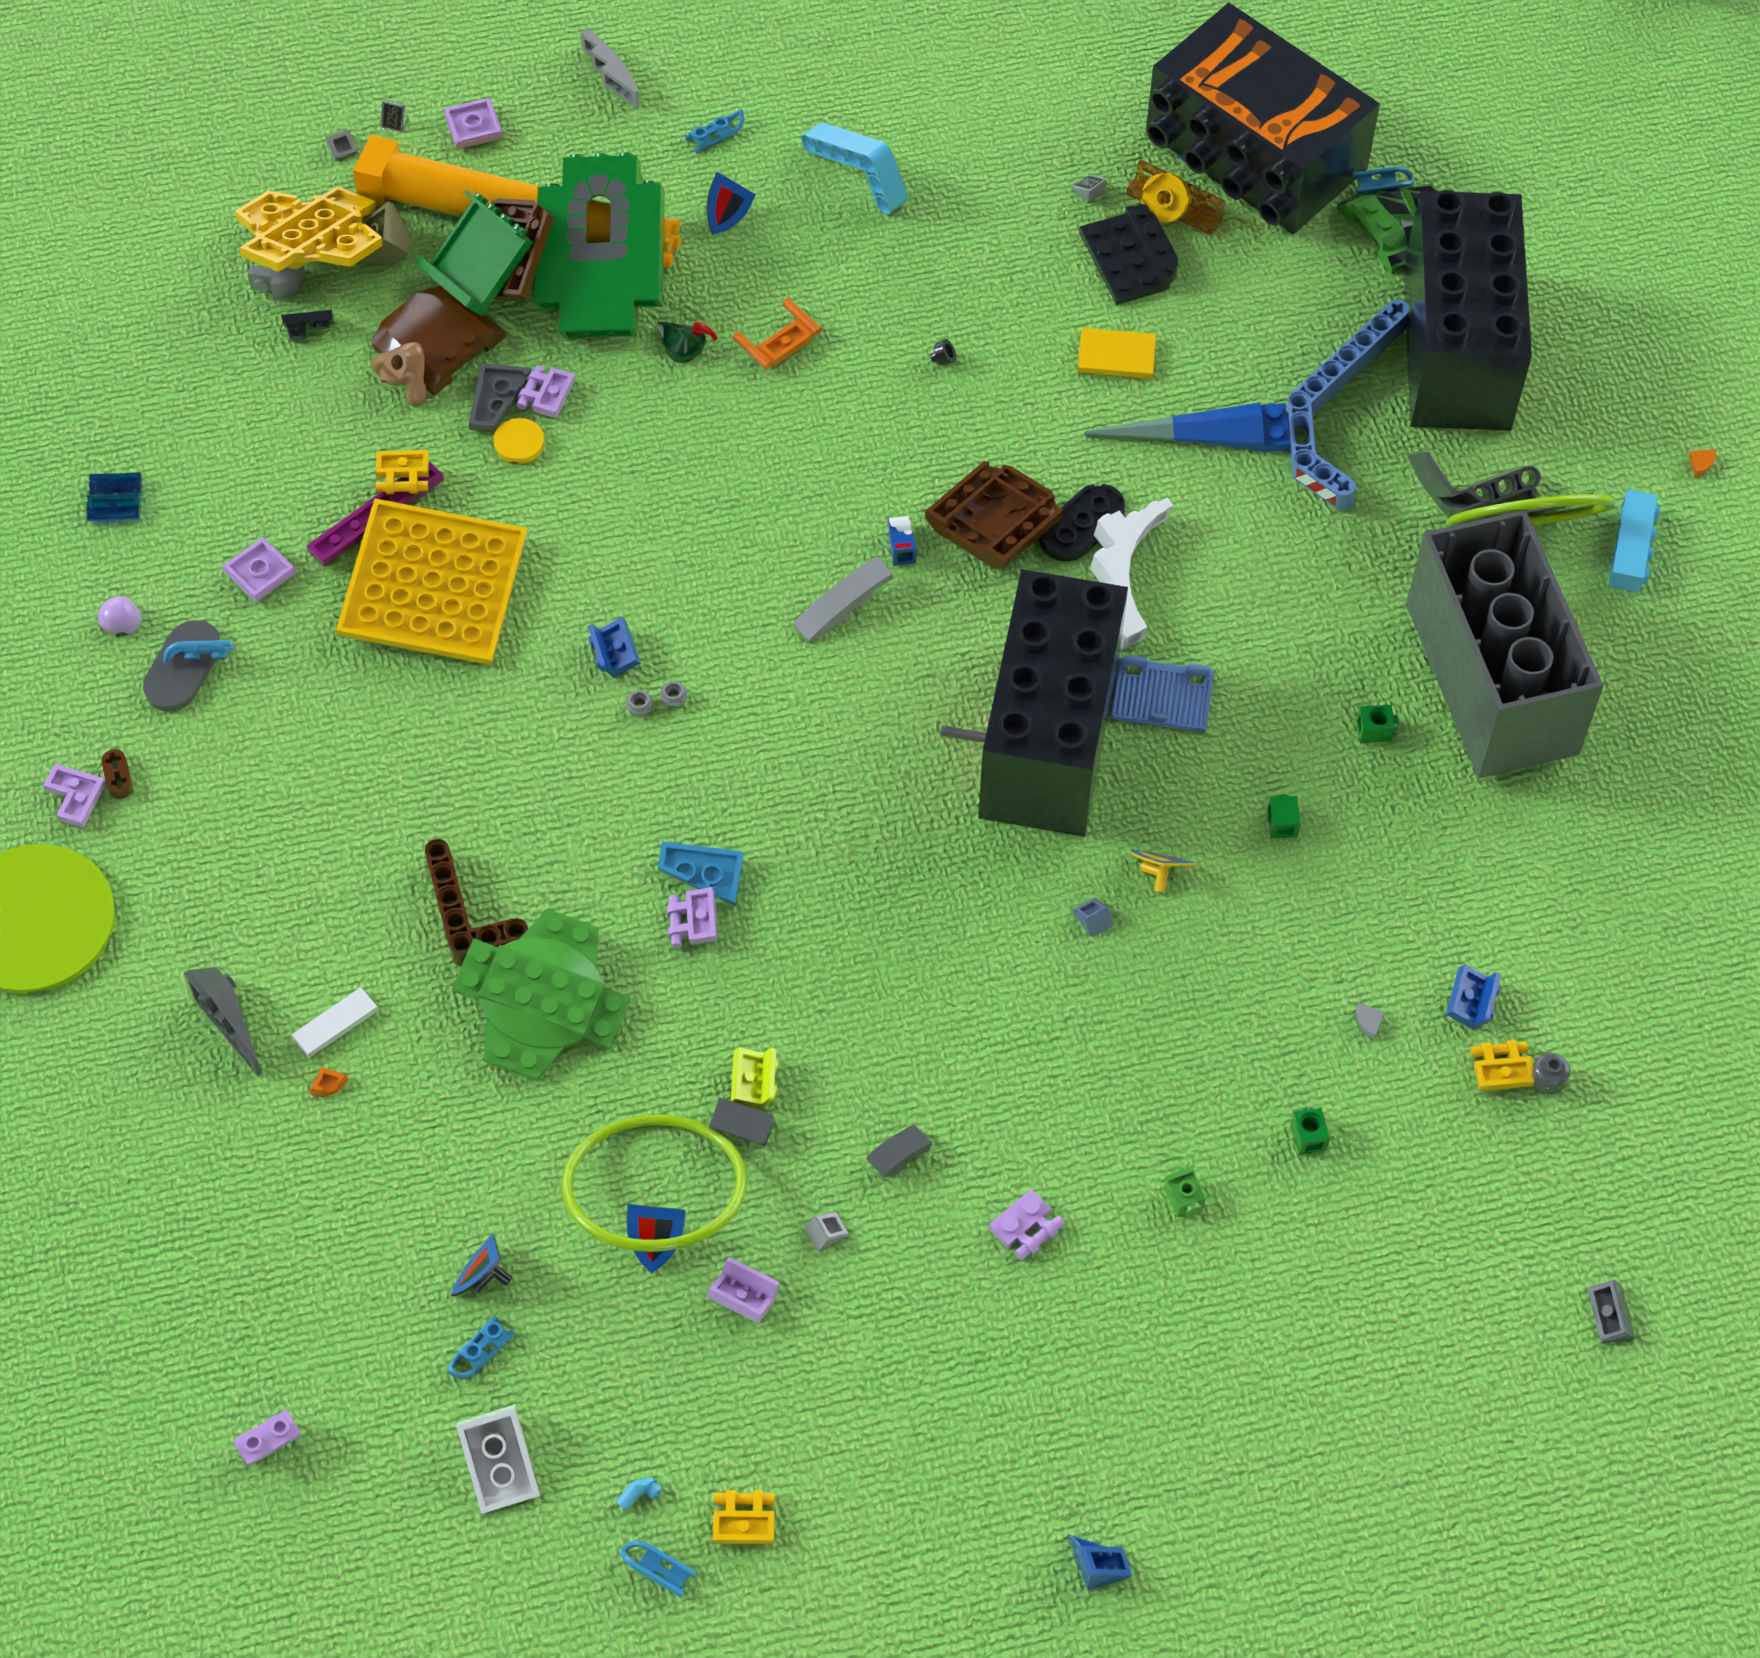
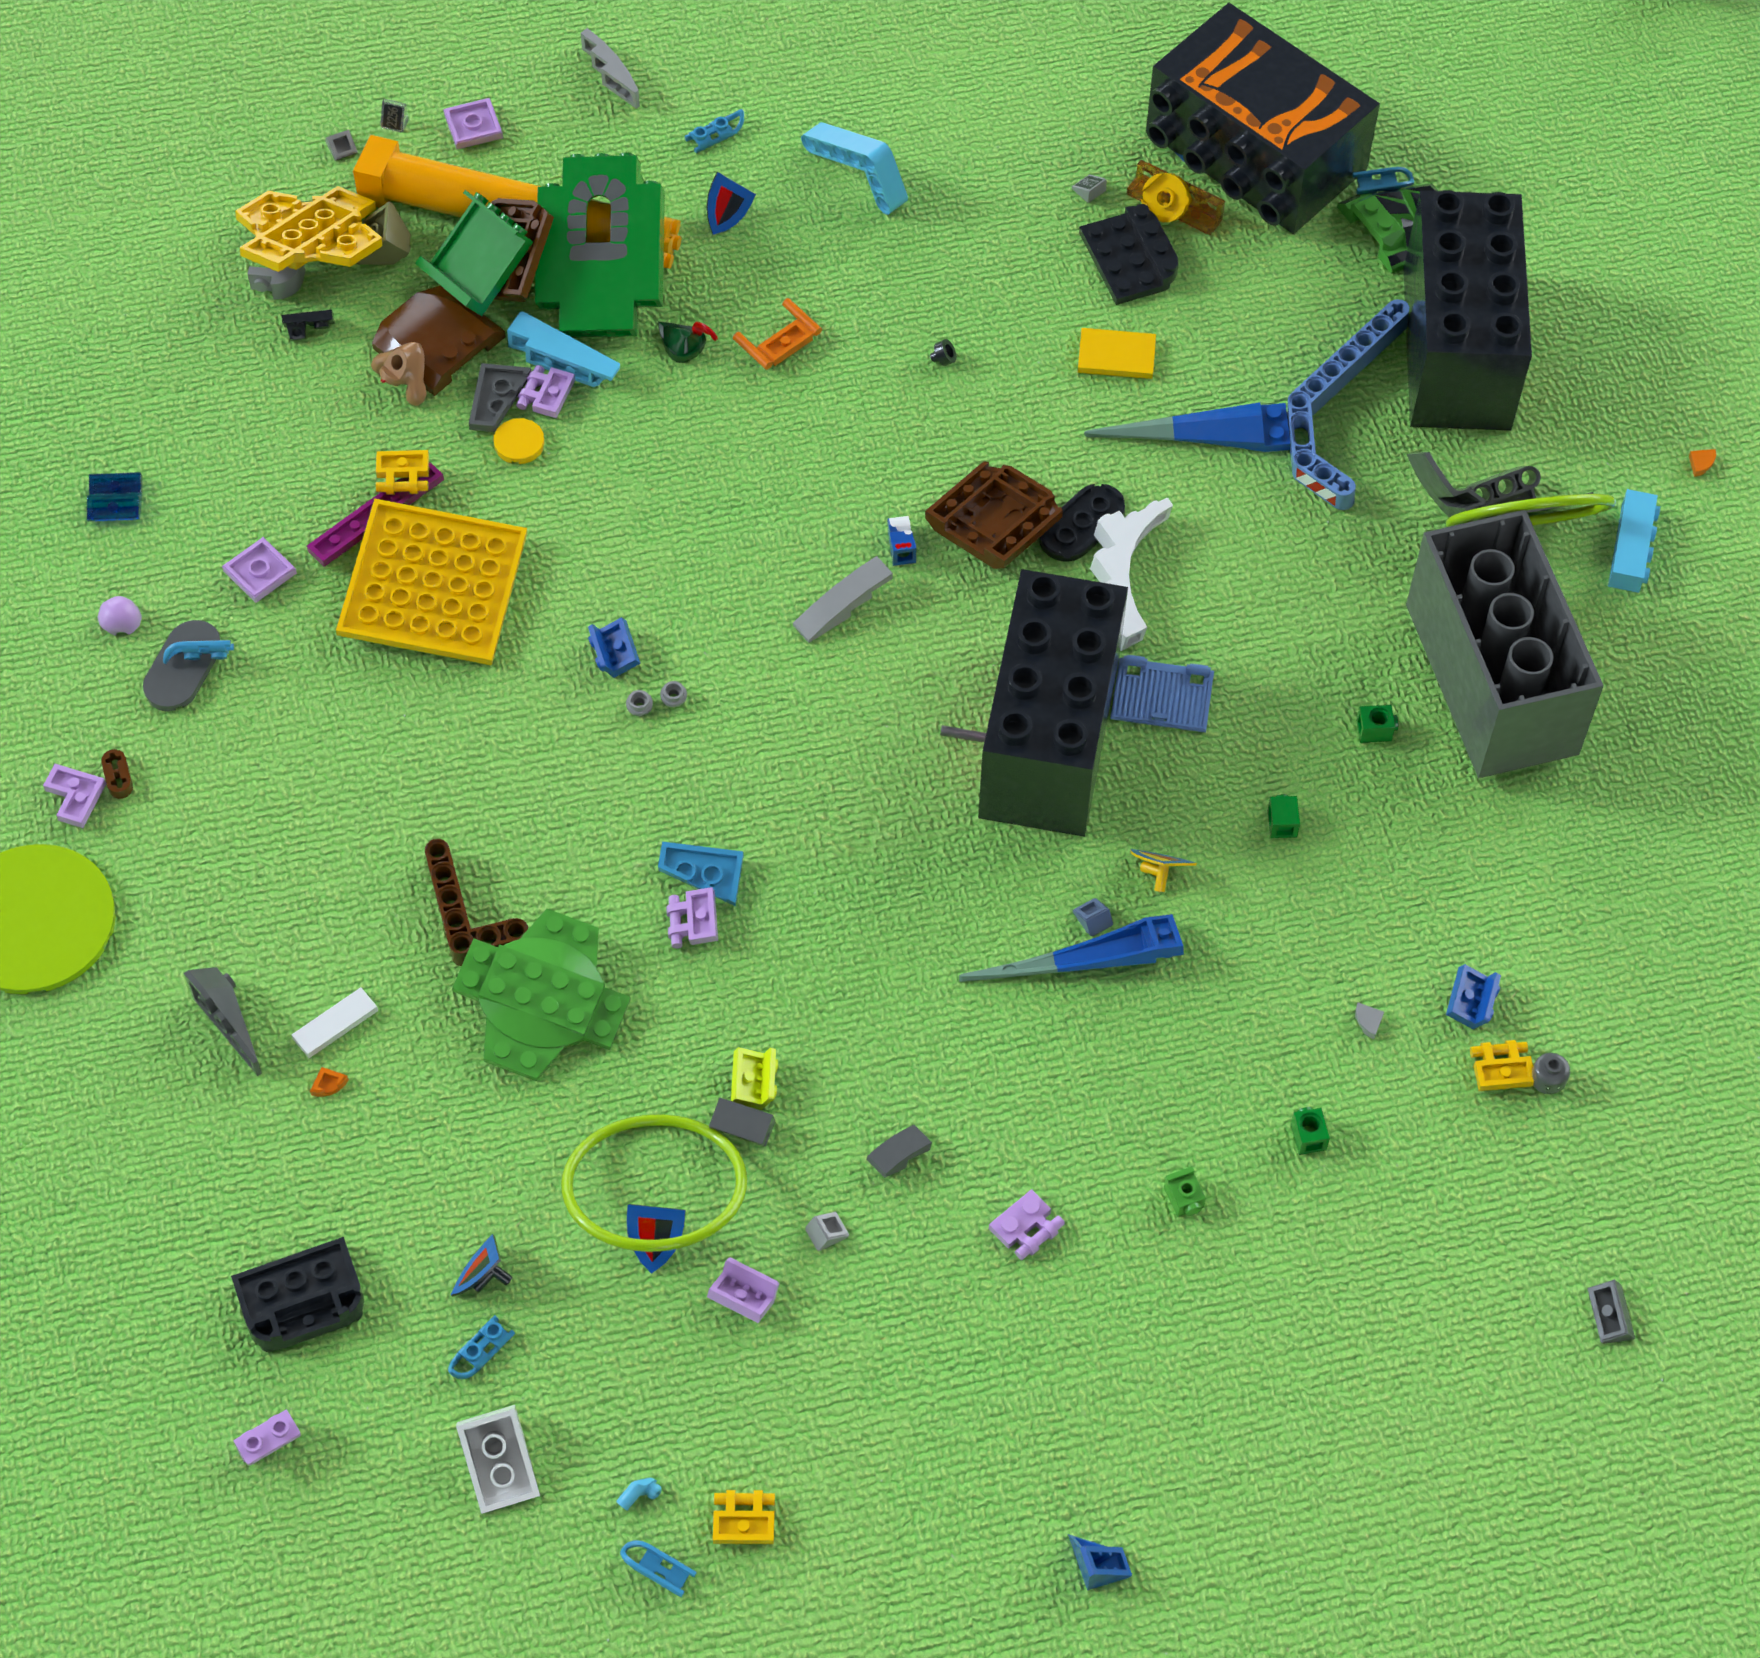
none -> black plate [231,1237,364,1352]
none -> medium azure wedge [507,311,620,387]
none -> blue plate [959,914,1184,982]

